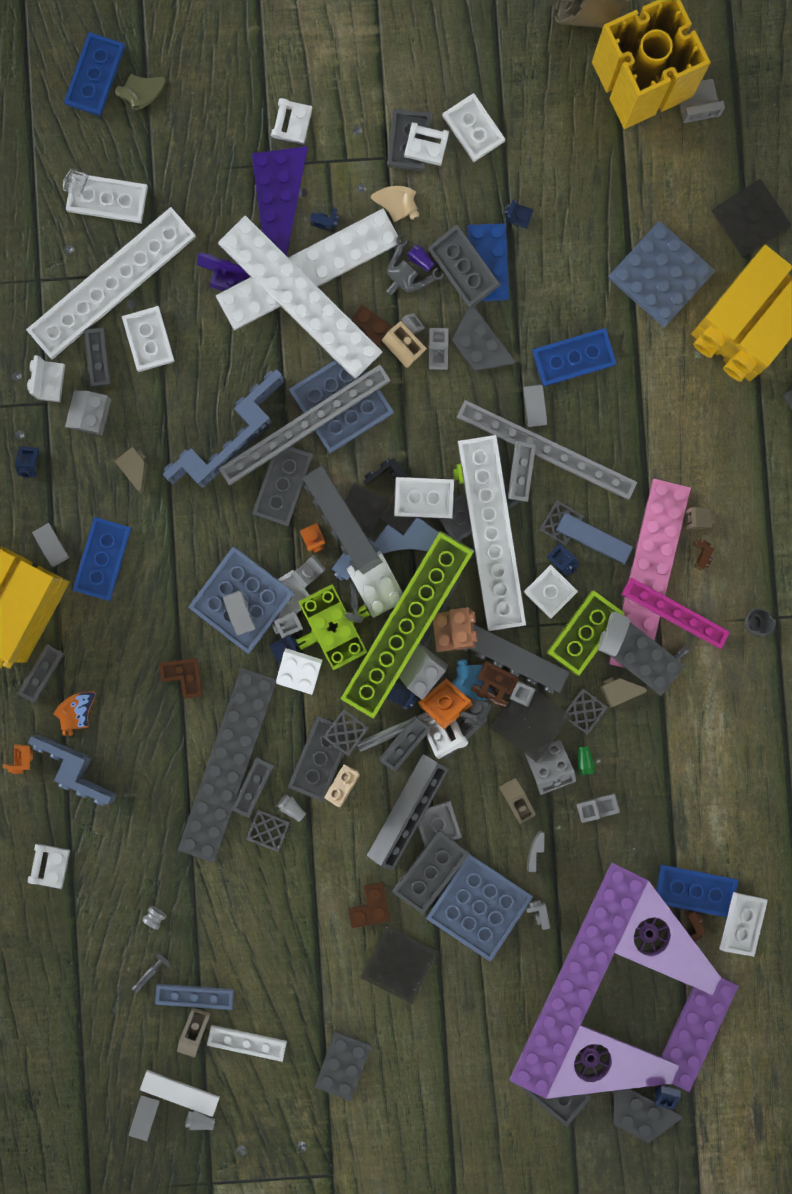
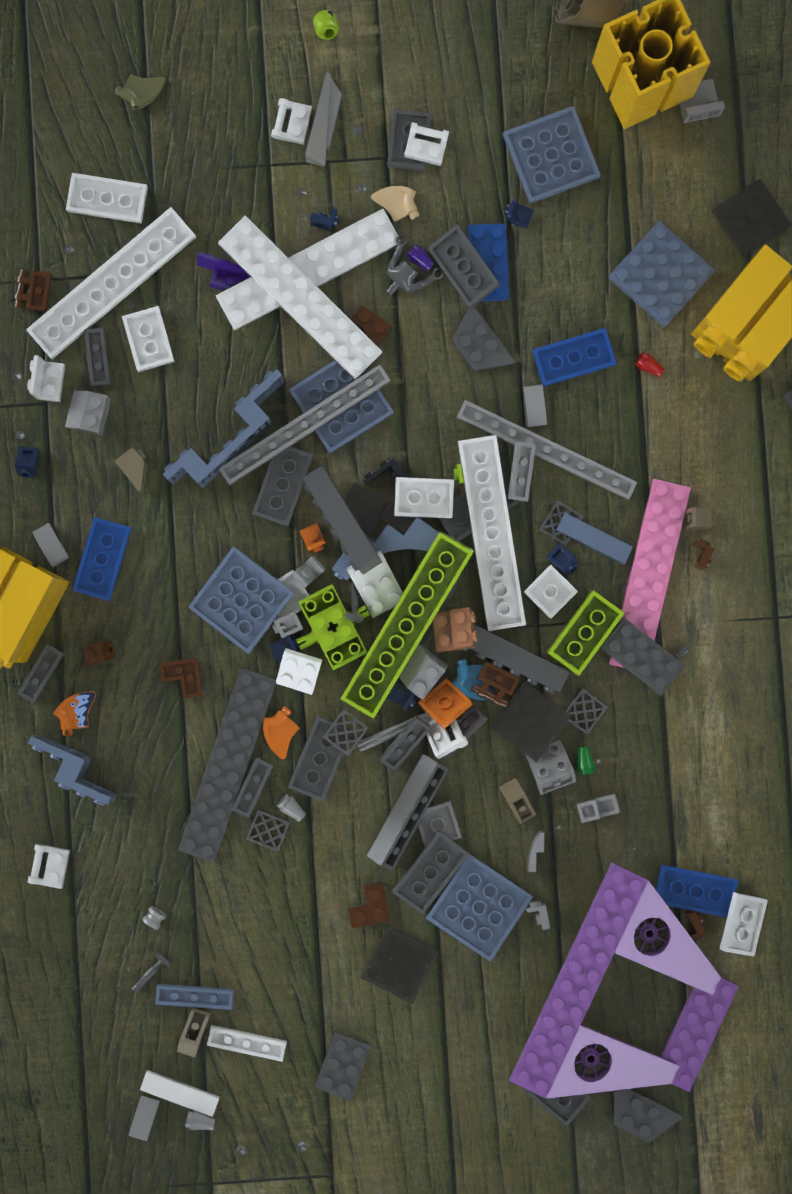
orange bracket [3,744,33,774] -> none
clear slope [63,168,89,196] -> none
blue plate [64,32,125,117] -> none
light grey slope [223,590,255,636] -> none
dark purple wing [252,146,308,256] -> none
tan bracket [324,765,360,807] -> none
tan brick [381,321,427,368] -> none
light grey tile [401,313,425,334] -> none
light grey slope [429,328,448,370] -> none
white plate [442,93,505,162] -> none
dark grey bracket [460,699,491,727] -> none
light grey tile [510,681,536,707] -> none
light grey slope [598,612,631,657] -> none
dark tan slope [600,676,647,707] -> none
dark pink plate [621,578,730,649] -> none
dark blue bracket [655,1086,681,1110] -> none
dark grey hair [744,608,776,637] -> none
none -> reddish brown plate [14,270,52,312]
none -> reddish brown bracket [82,640,116,667]
none -> orange arm [263,706,300,759]
none -> light grey wedge [305,72,342,166]
none -> lime head [313,10,339,40]
none -> sand blue plate [502,106,601,204]
none -> red cone [635,352,665,377]

